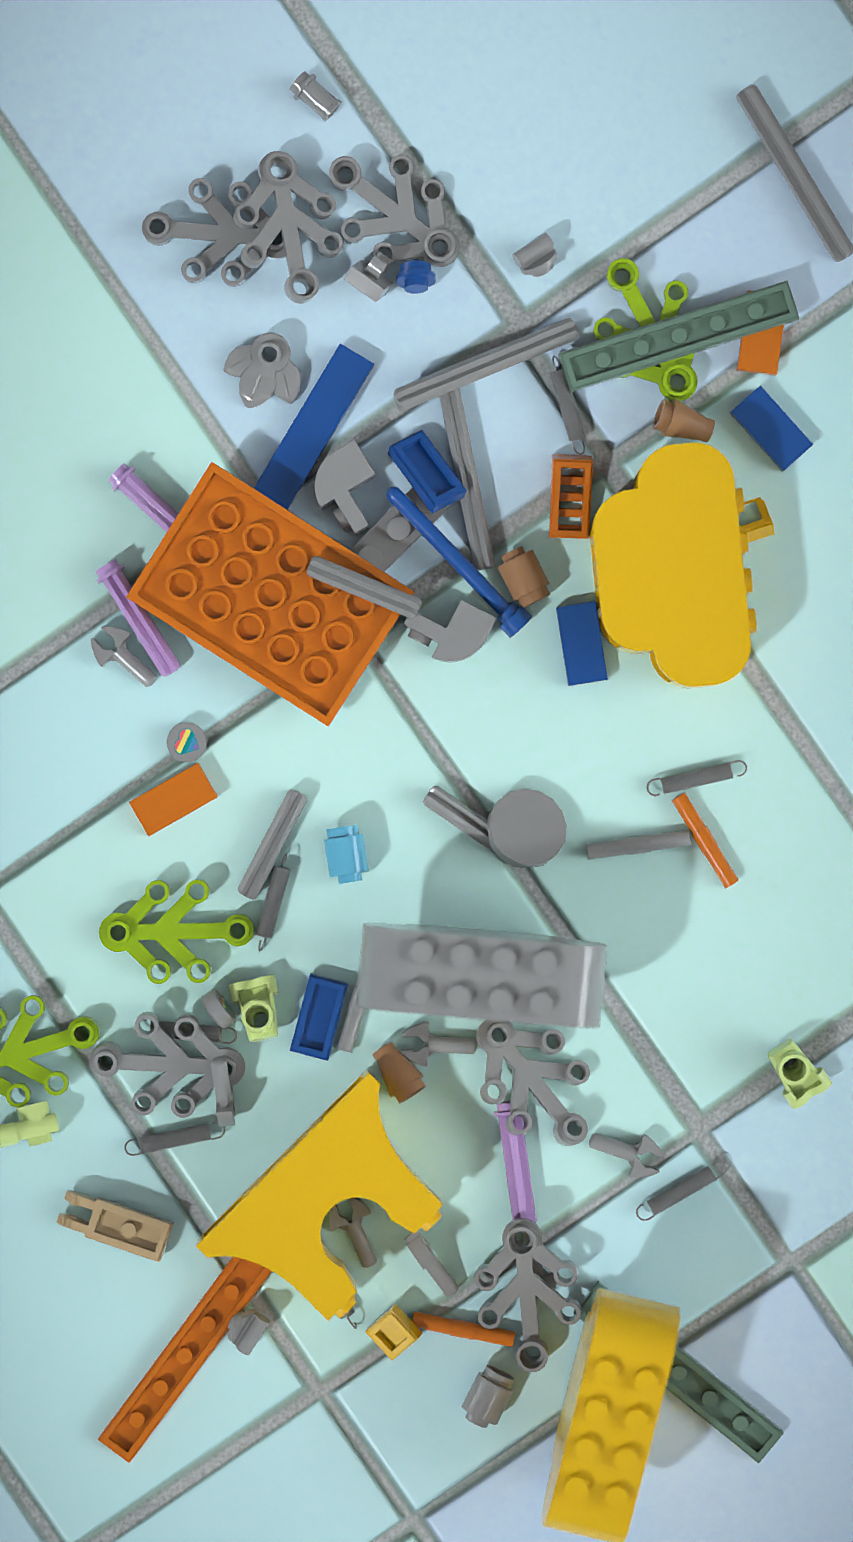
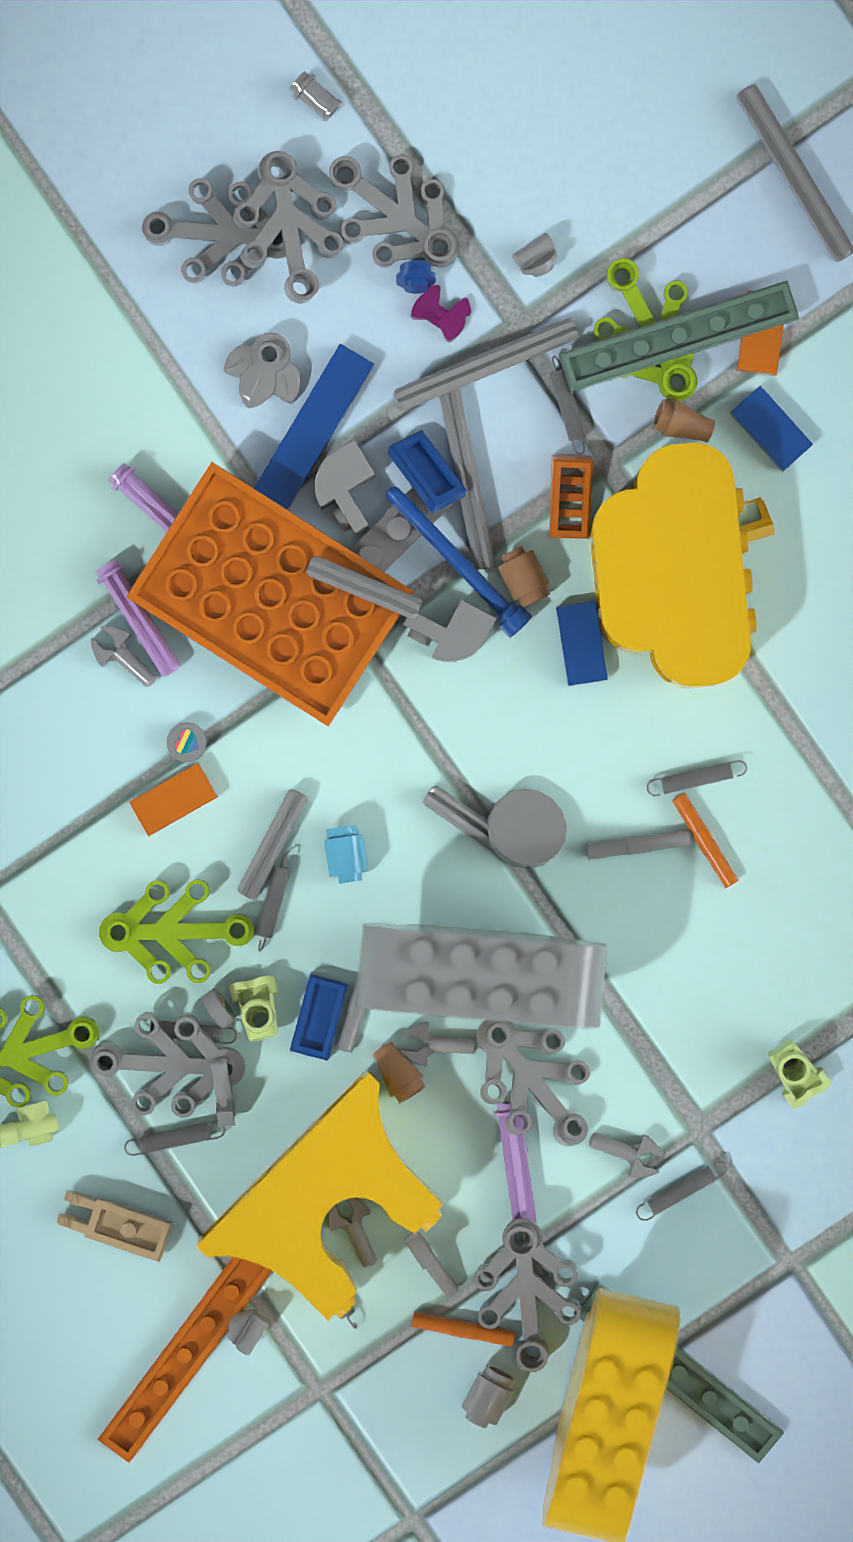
light grey tile [344,252,394,302] -> none
yellow tile [365,1304,422,1361] -> none
none -> magenta piece [411,285,471,342]

